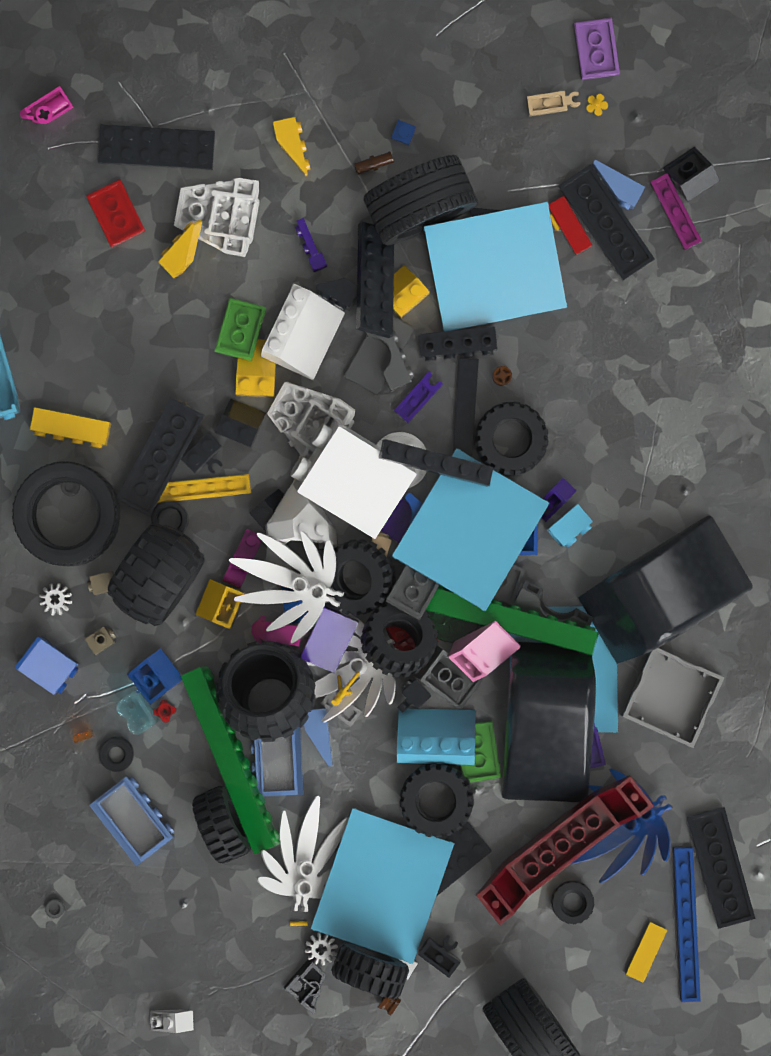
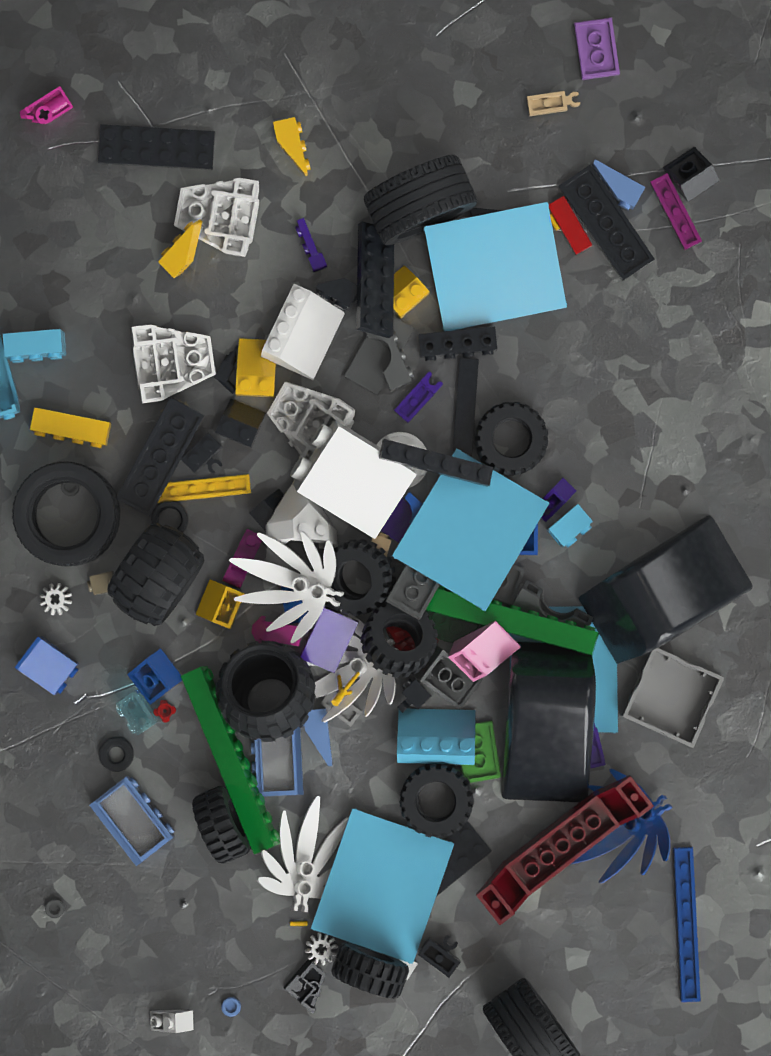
clear orange tile [72,730,94,743] -> none
dark tan brick [85,626,116,655] -> none
red tile [86,179,145,248] -> none
bright green tile [215,298,266,361] -> none
reddish brown pin [354,151,394,175] -> none
reddish brown wheel [378,997,401,1016] -> none
blue plate [391,120,416,145] -> none
reddish brown wheel [493,366,512,386] -> none
black tyre [551,881,595,925] -> none
yellow plant [586,94,608,116] -> none
yellow tile [625,921,667,982] -> none
black plate [687,807,756,929] -> none
none -> medium azure brick [3,329,66,363]
none -> white wedge [131,325,216,403]
none -> black piece [214,345,238,394]
none -> medium blue tile [221,997,241,1017]

